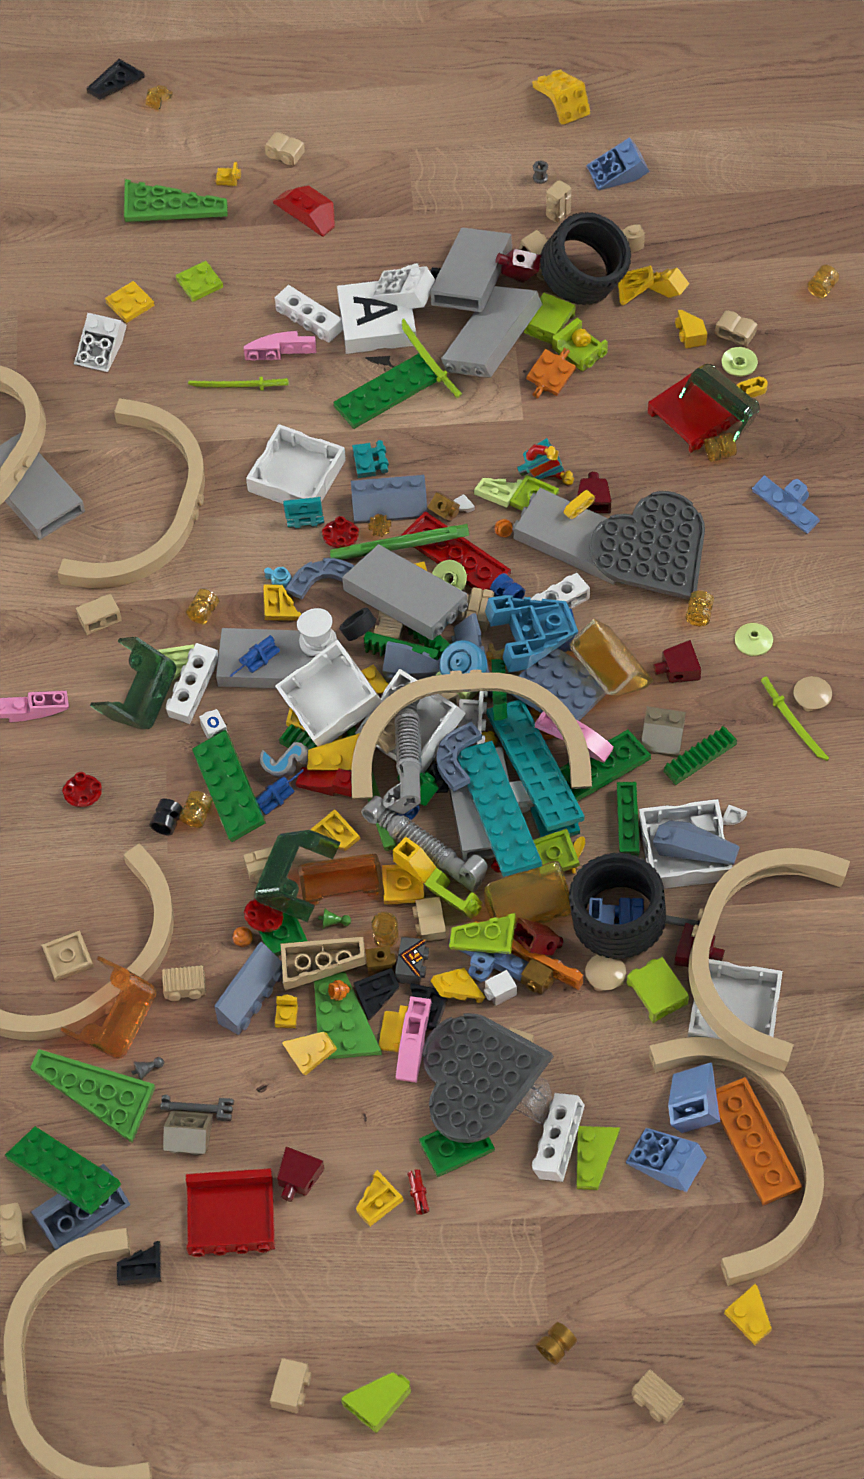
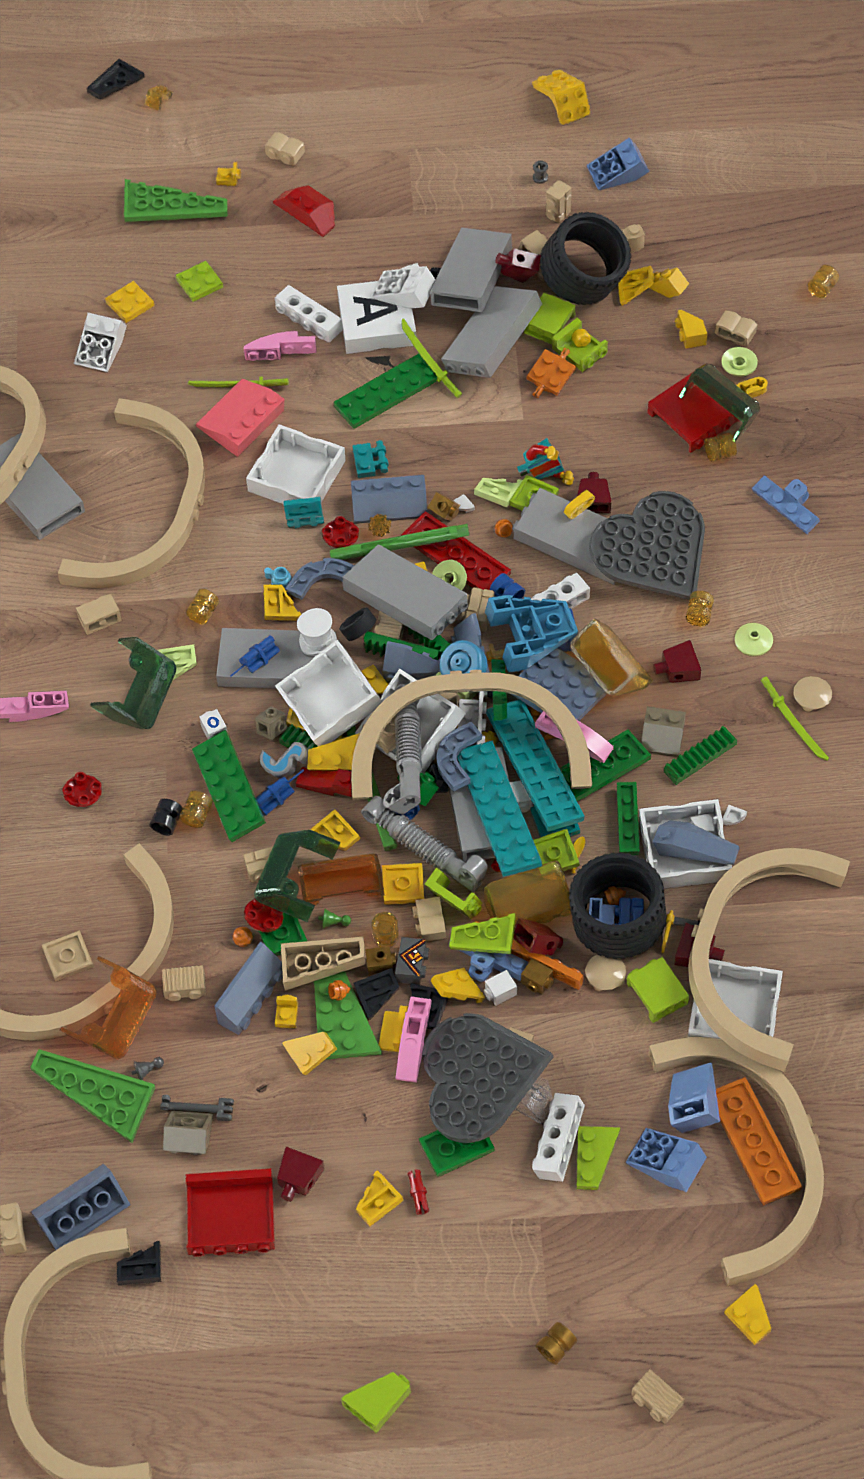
green plate [5,1126,121,1215] -> none
white brick [165,643,219,724] -> none
tan brick [270,1358,312,1413] -> none
yellow slope [393,837,437,884] -> none
none -> coral slope [196,379,285,457]
none -> dark tan brick [255,707,287,740]
none -> orange plate [604,886,626,905]
none -> yellow piece [662,910,675,954]

